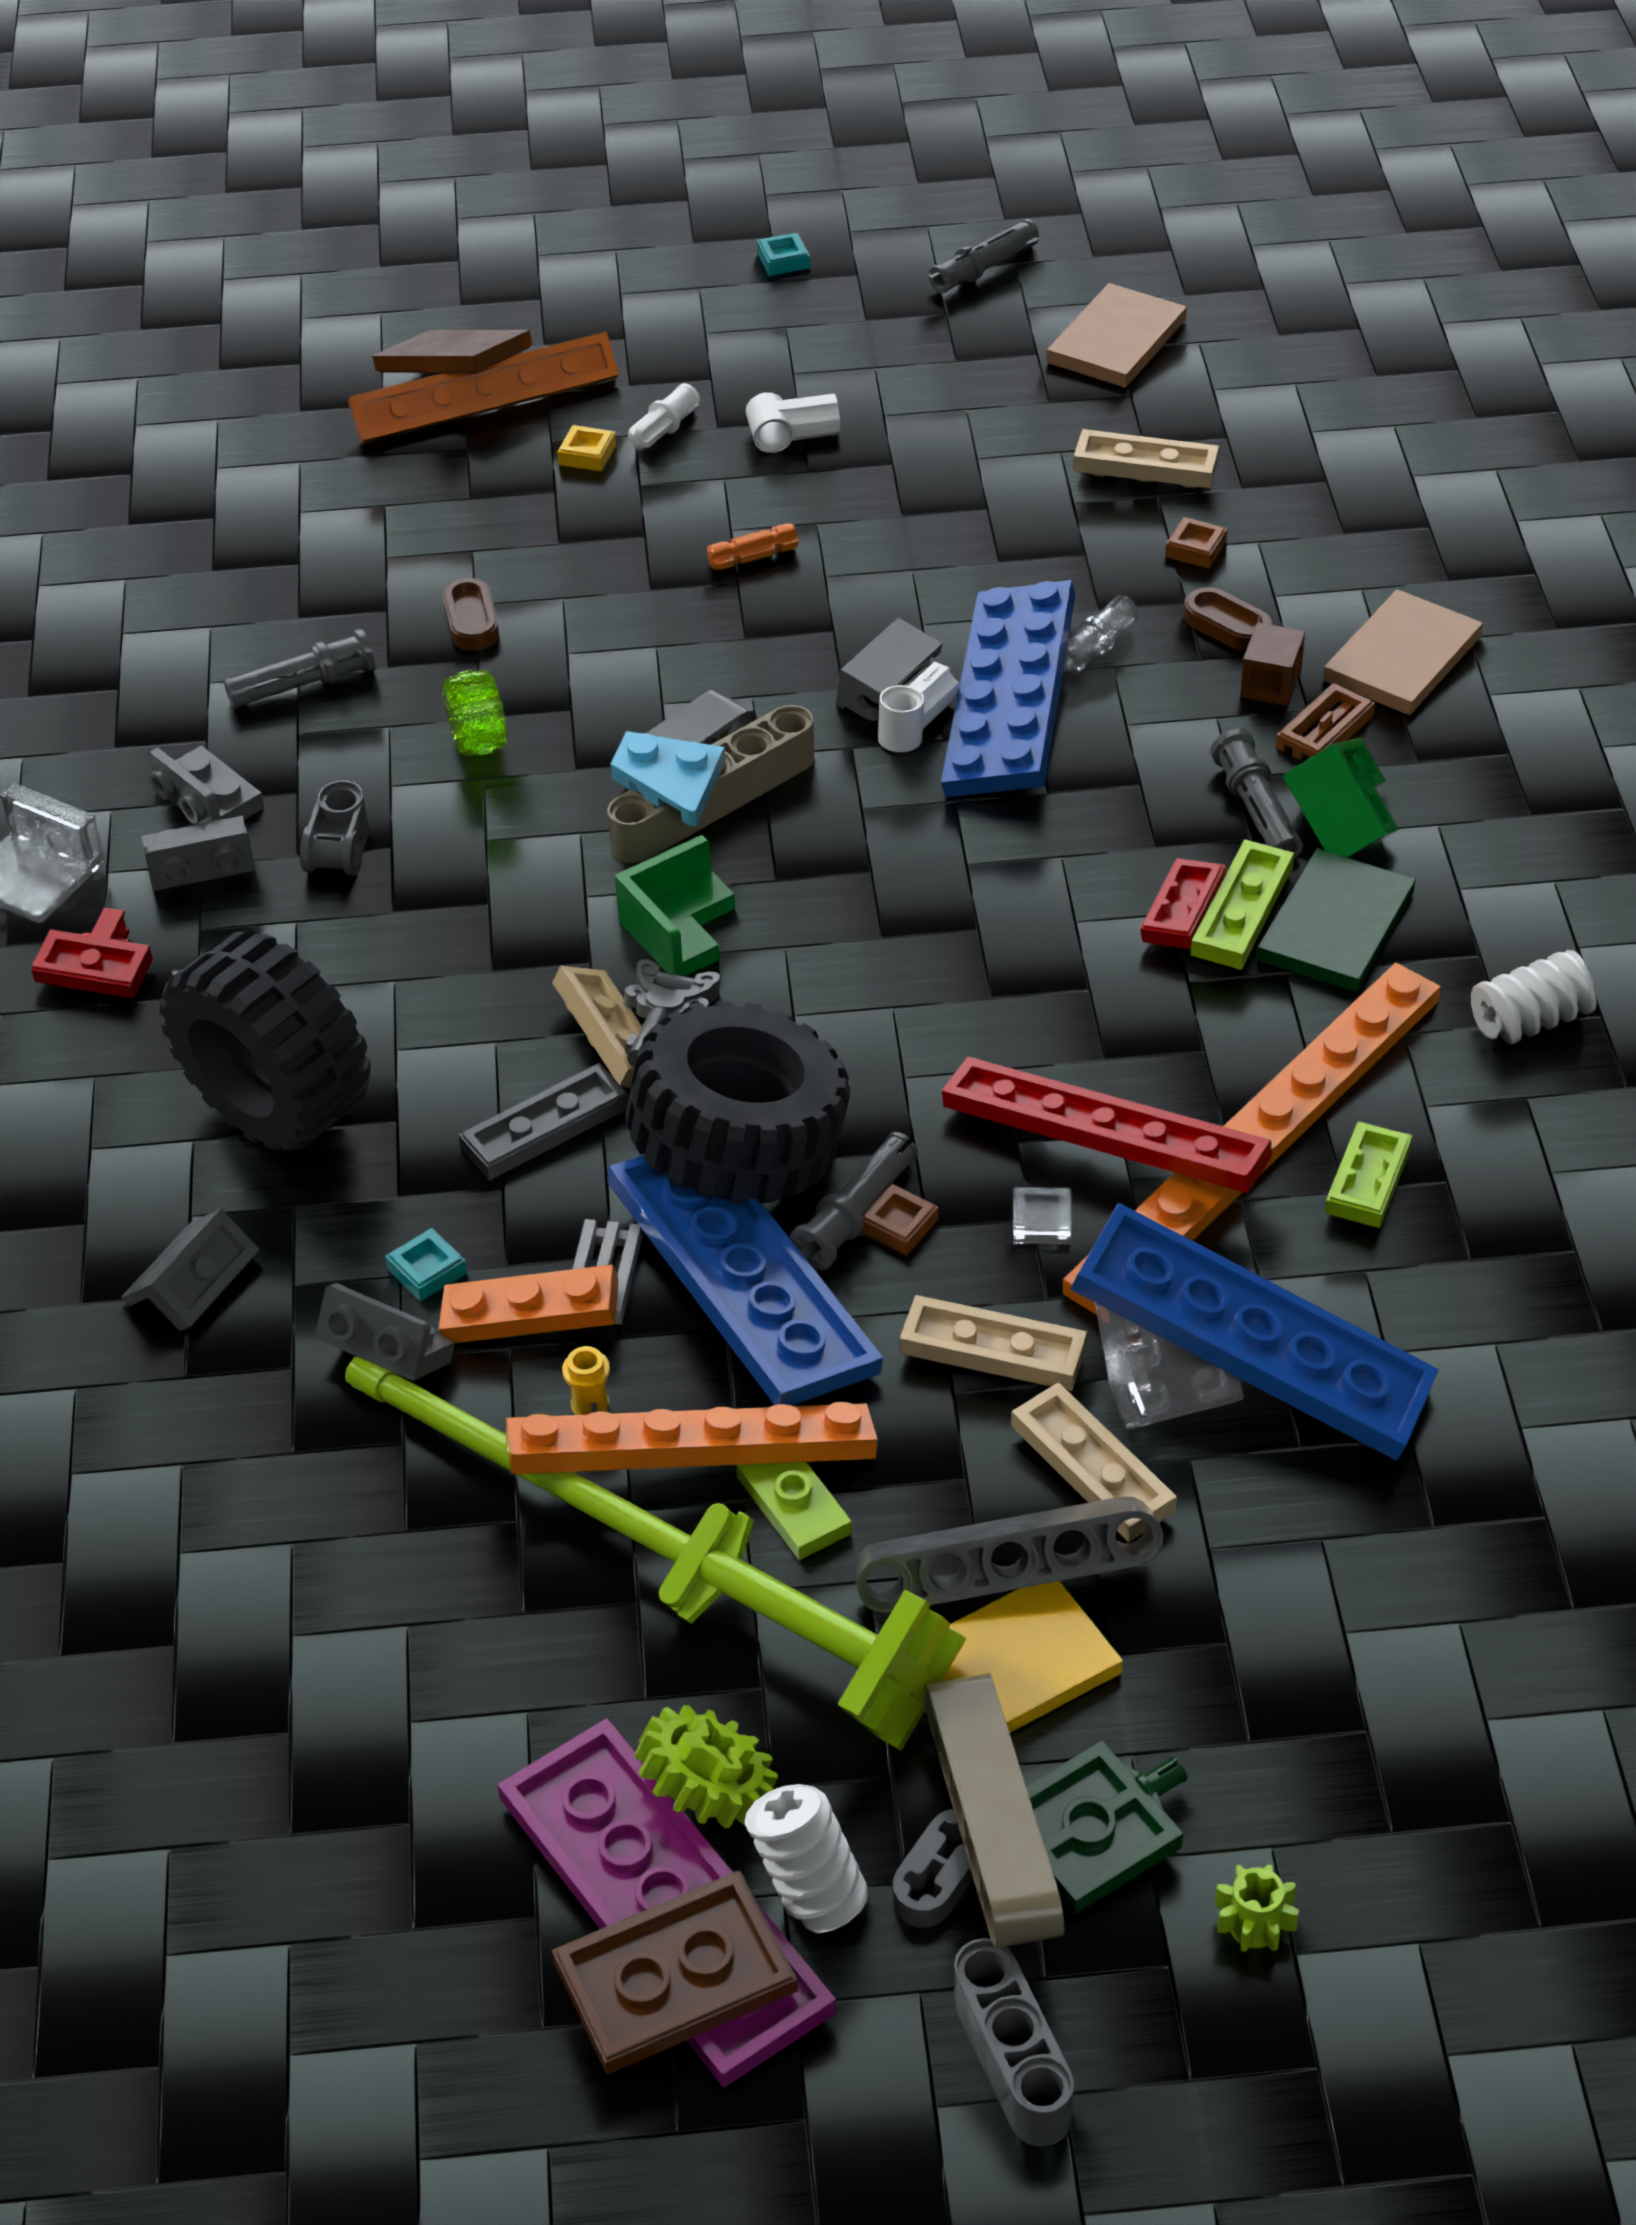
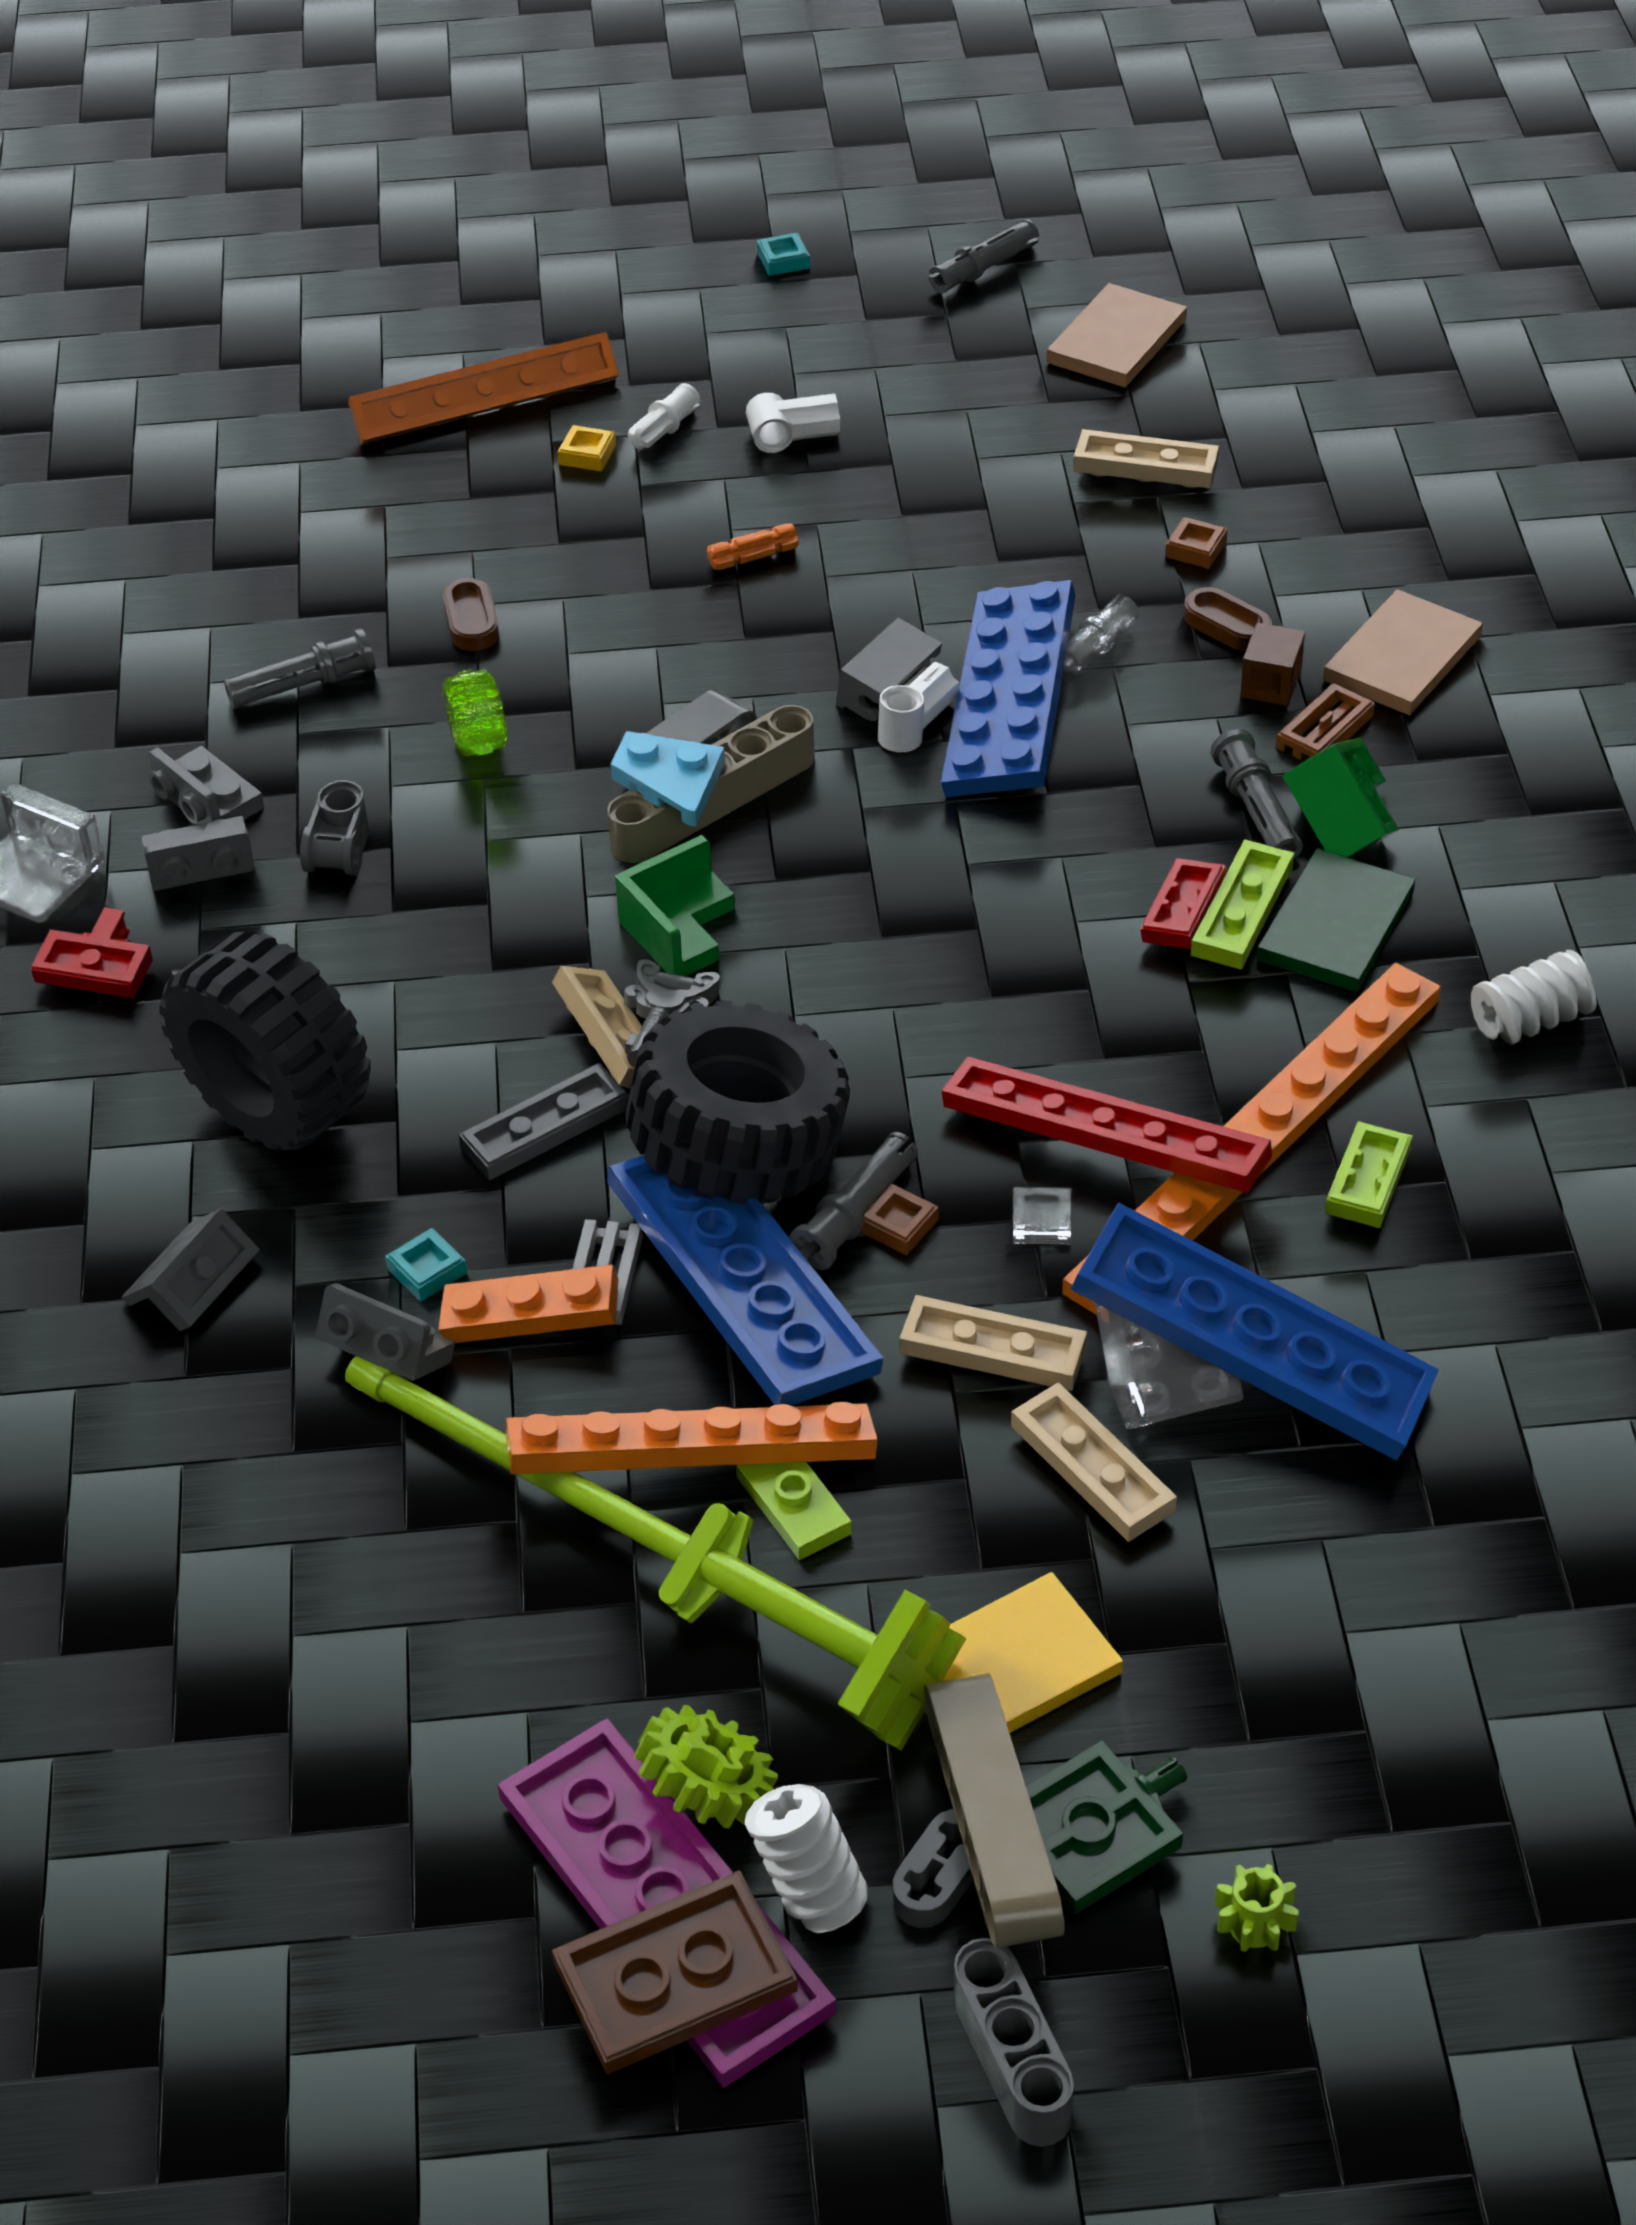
reddish brown tile [372,330,533,373] -> none
yellow pin [562,1346,610,1415] -> none
dark grey beam [853,1497,1163,1613] -> none

